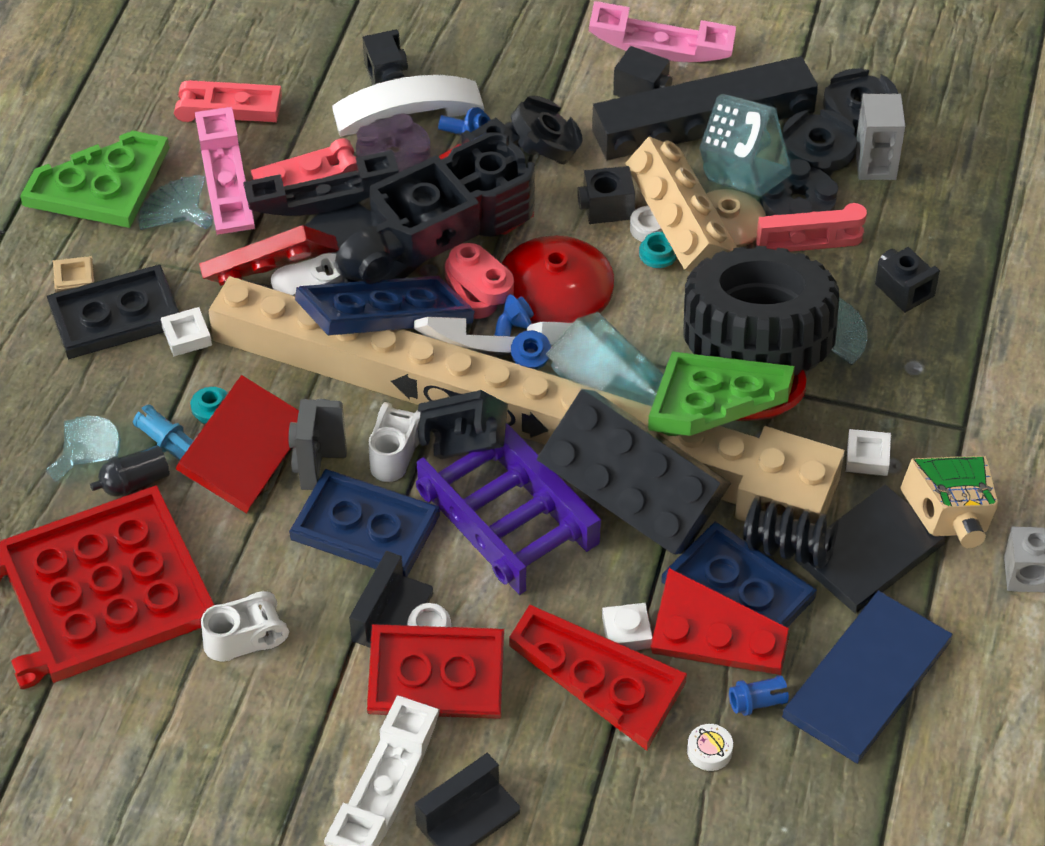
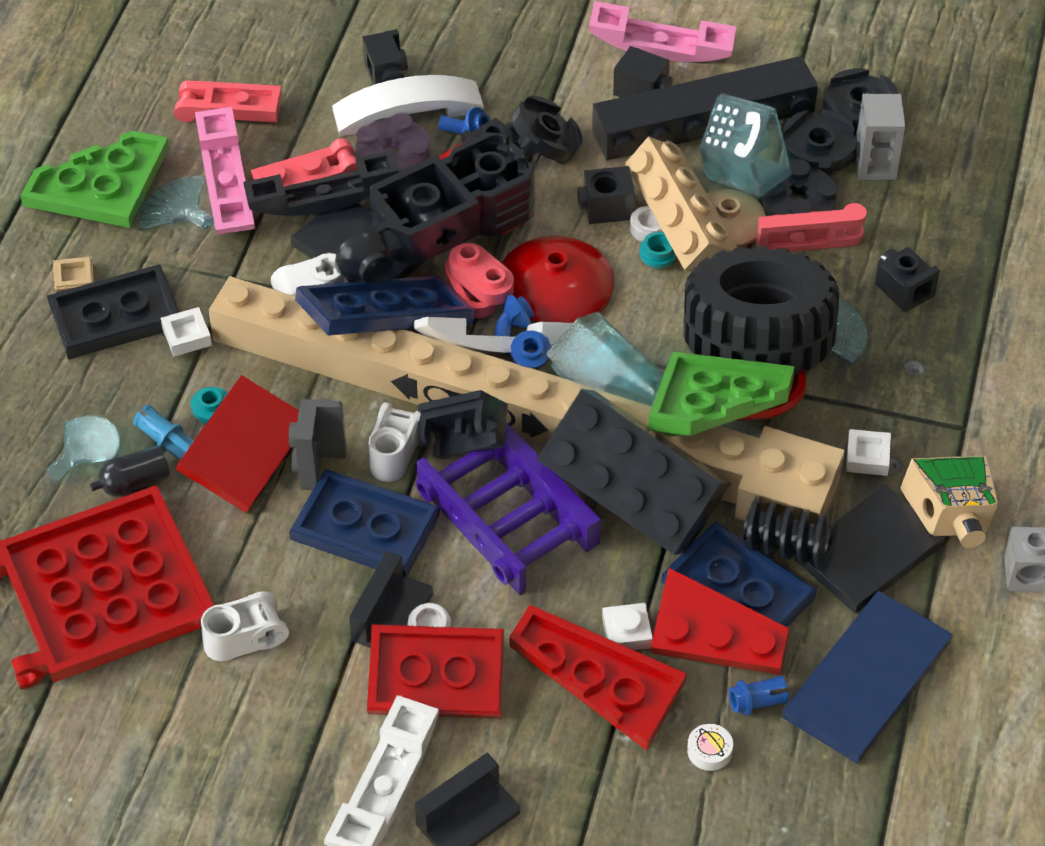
red wing [199,225,339,286] -> none

